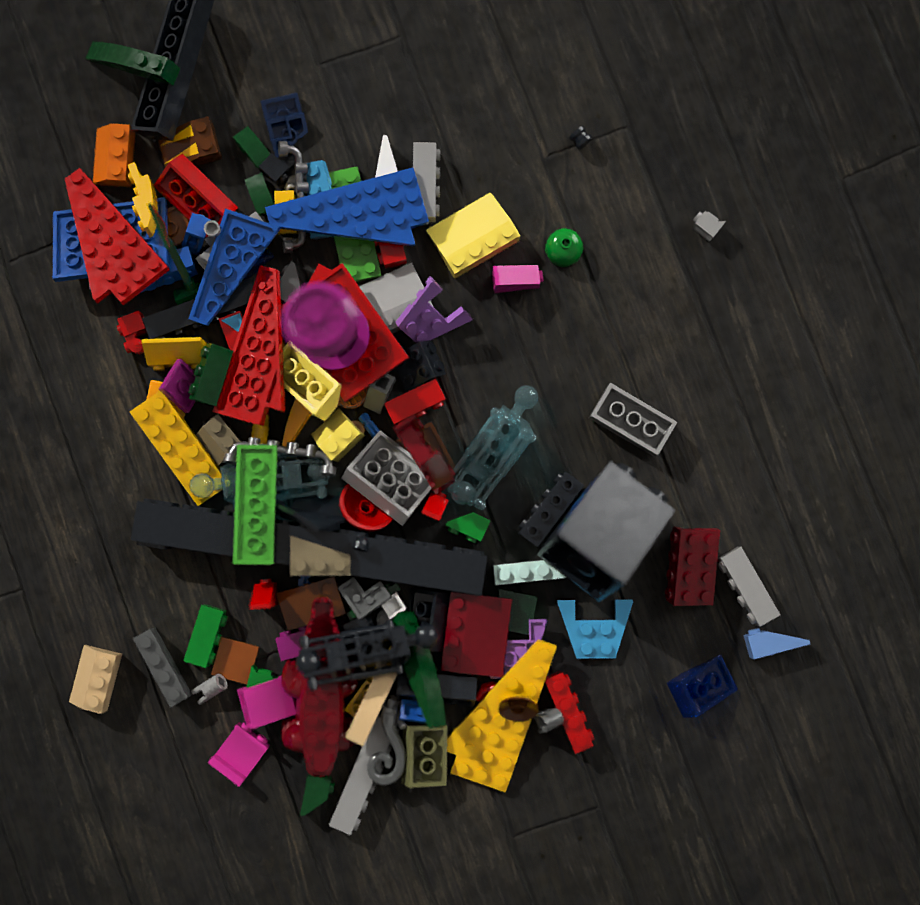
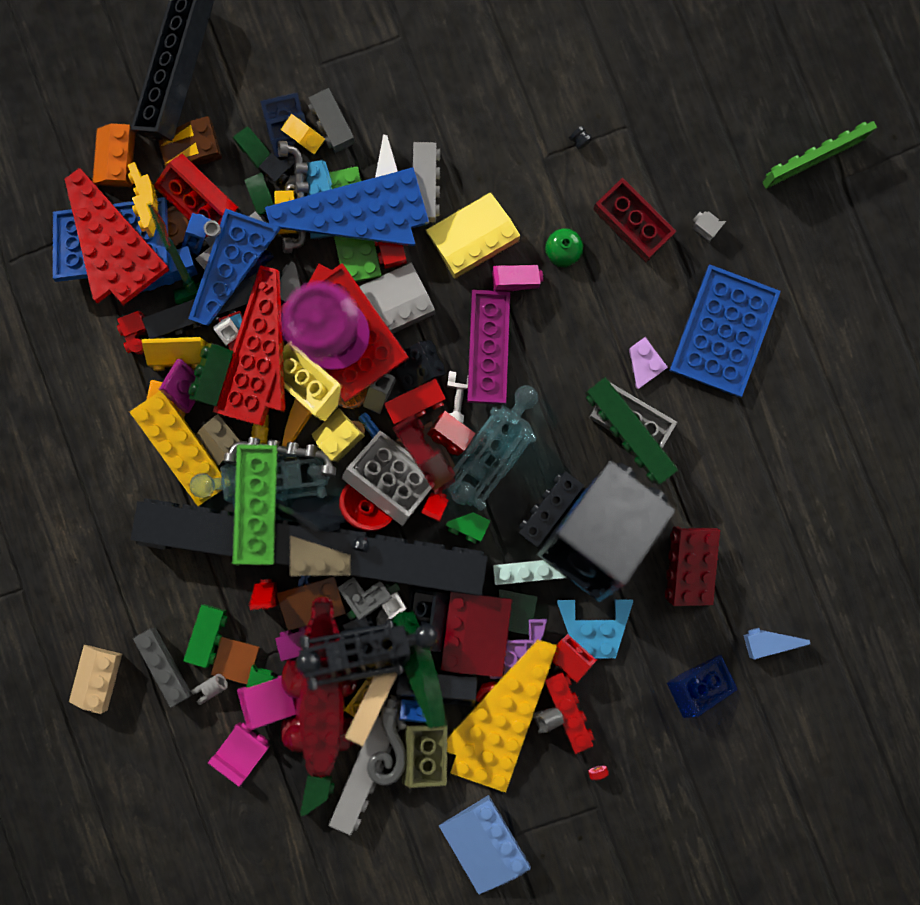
dark green slope [86,42,181,86] -> none
medium lavender wing [396,277,473,343] -> none
reddish brown dish [498,696,538,722] -> none
light grey brick [718,547,780,627] -> none
none -> white slope [213,316,239,345]
none -> yellow slope [281,114,325,154]
none -> dark grey brick [308,88,355,153]
none -> brick [427,411,476,456]
none -> medium blue slope [439,795,530,894]
none -> white bar [447,371,468,423]
none -> magenta plate [467,290,510,405]
none -> red brick [552,634,597,682]
none -> dark green brick [585,377,678,485]
none -> red tile [588,765,609,780]
none -> dark red brick [593,177,676,262]
none -> lavender wing [629,337,668,390]
none -> blue plate [669,264,781,398]
none -> bright green plate [762,121,877,189]

